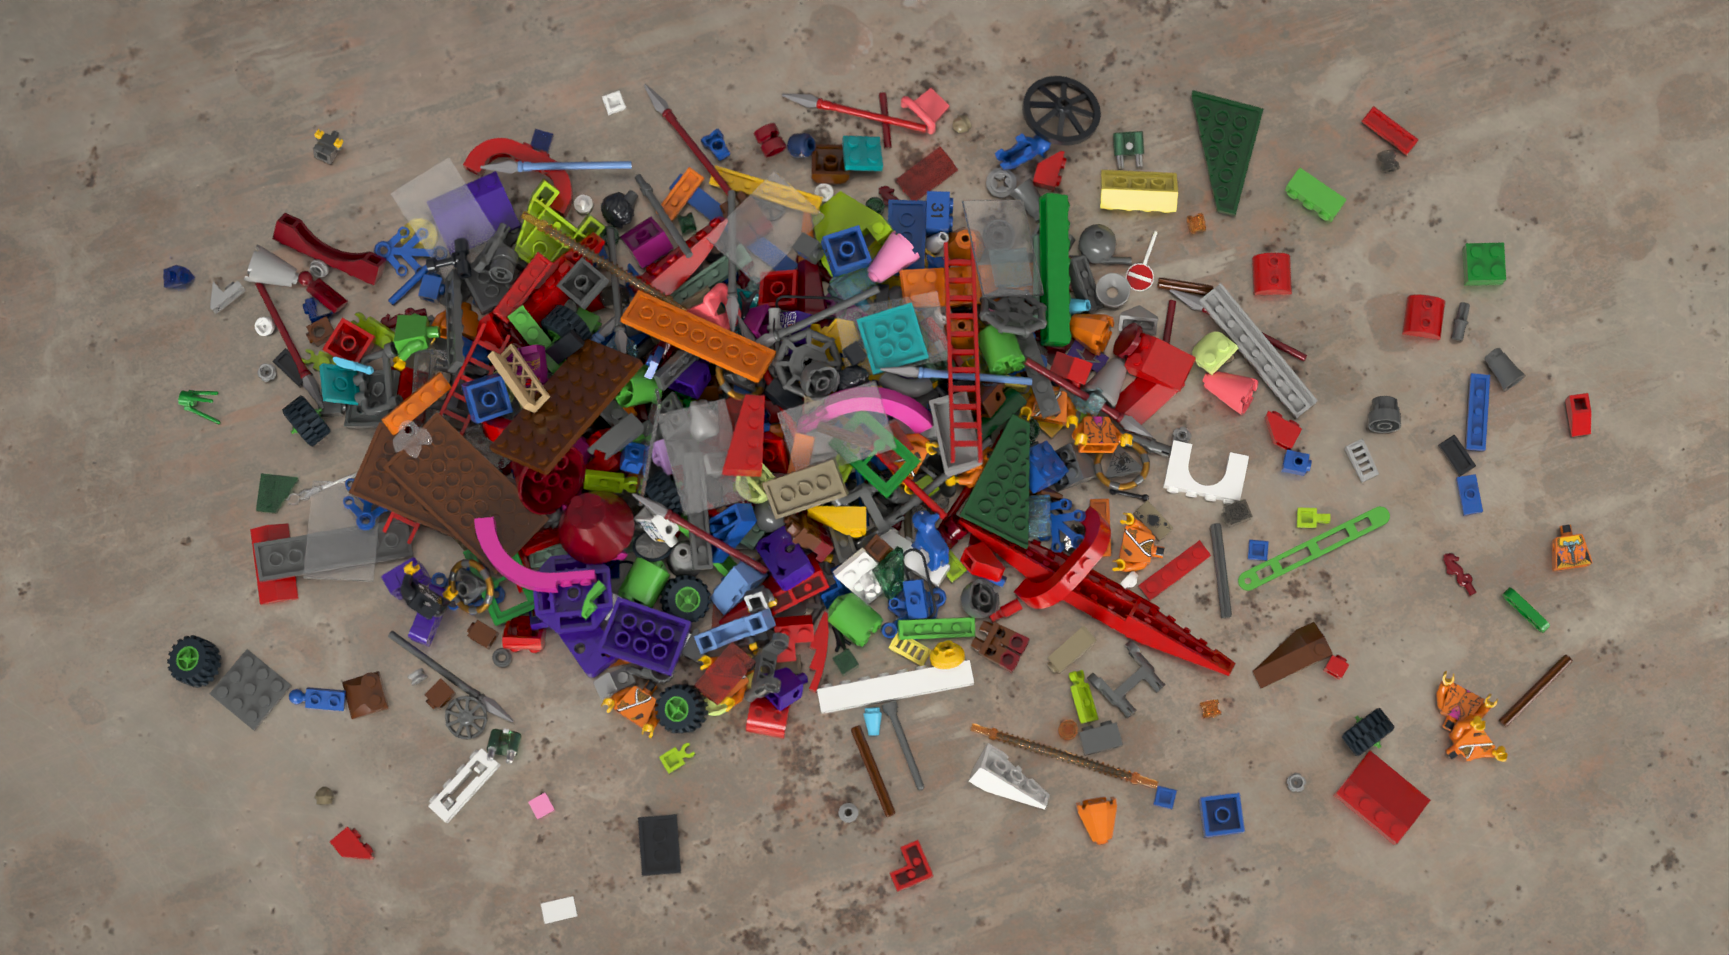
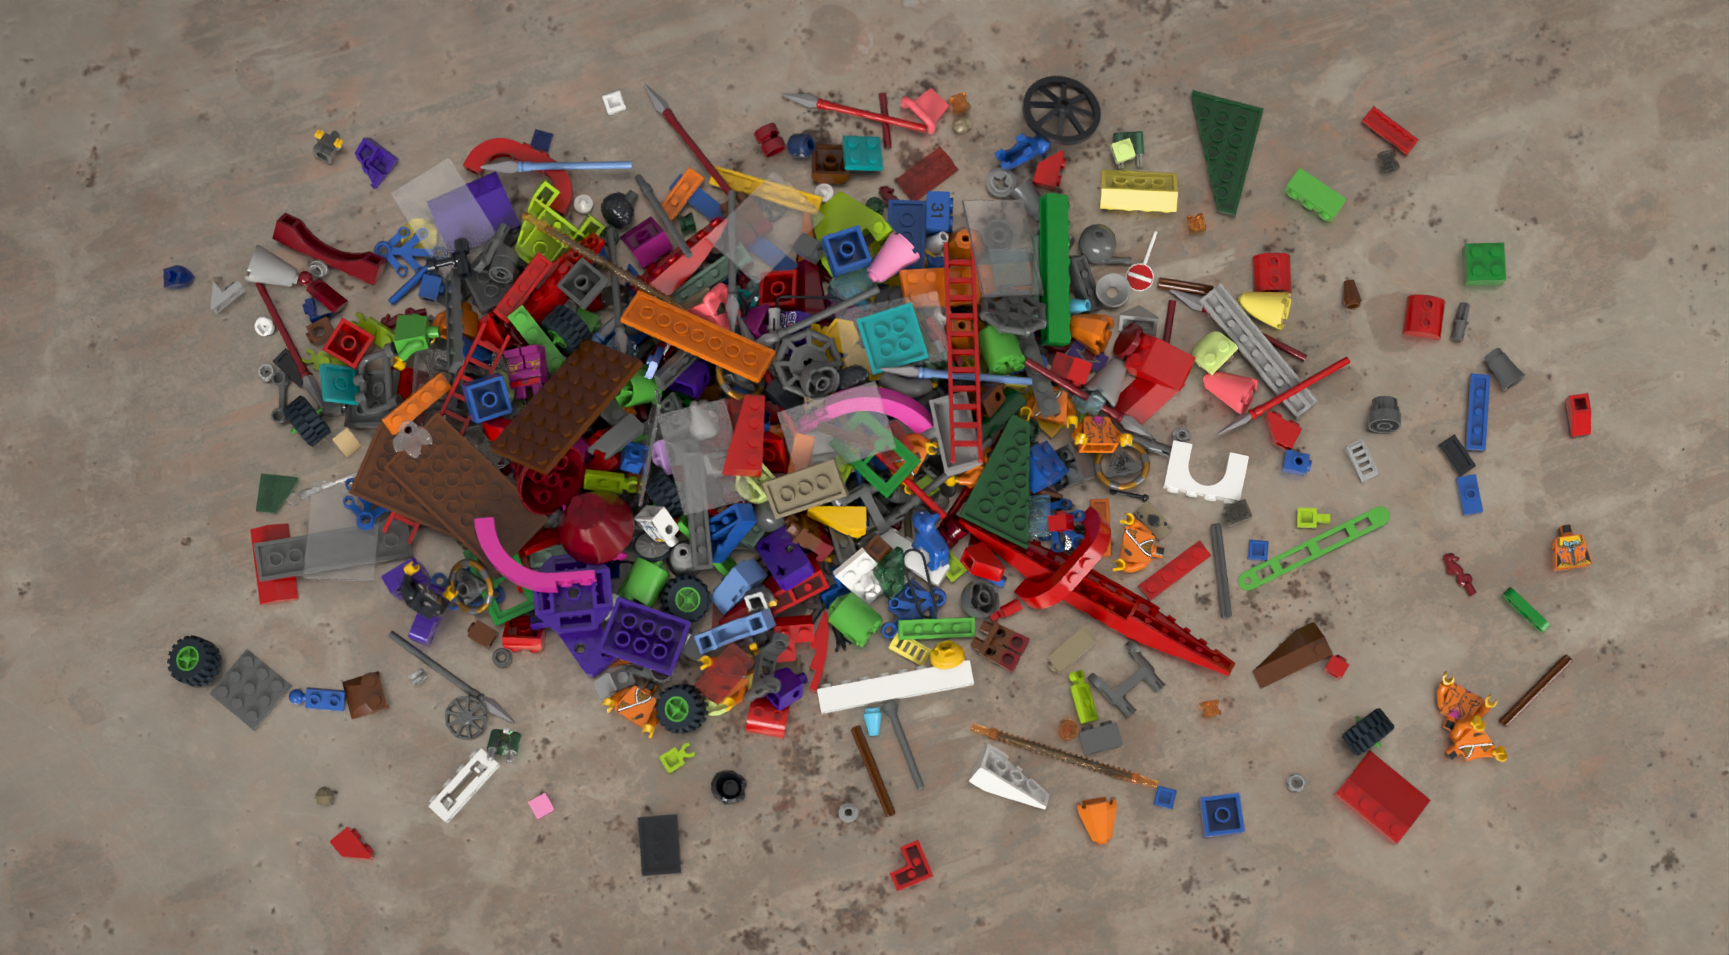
green plant [178,390,220,424] -> none
medium azure piece [333,356,374,375] -> none
reddish brown brick [424,678,457,710] -> none
tan fence [488,344,550,413] -> none
white sticker [541,896,577,924] -> none
black tile [545,329,585,364] -> none
bright green slope [582,581,606,619] -> none
dark red piece [632,493,768,575] -> none
blue plate [700,129,730,161] -> none
clear green brick [832,648,859,677] -> none
black slope [842,341,867,366] -> none
blue plate [903,579,929,620] -> none
white tile [1121,571,1139,589] -> none
none -> dark grey bar [271,370,290,424]
none -> tan brick [332,428,362,458]
none -> dark purple slope [355,138,399,189]
none -> black hair [711,770,747,805]
none -> clear orange wheel [948,92,971,114]
none -> red plate [1048,511,1074,532]
none -> yellowish green brick [1110,138,1136,164]
none -> red piece [1217,356,1350,435]
none -> light yellow cone [1237,292,1292,330]
none -> reddish brown cone [1343,280,1362,309]

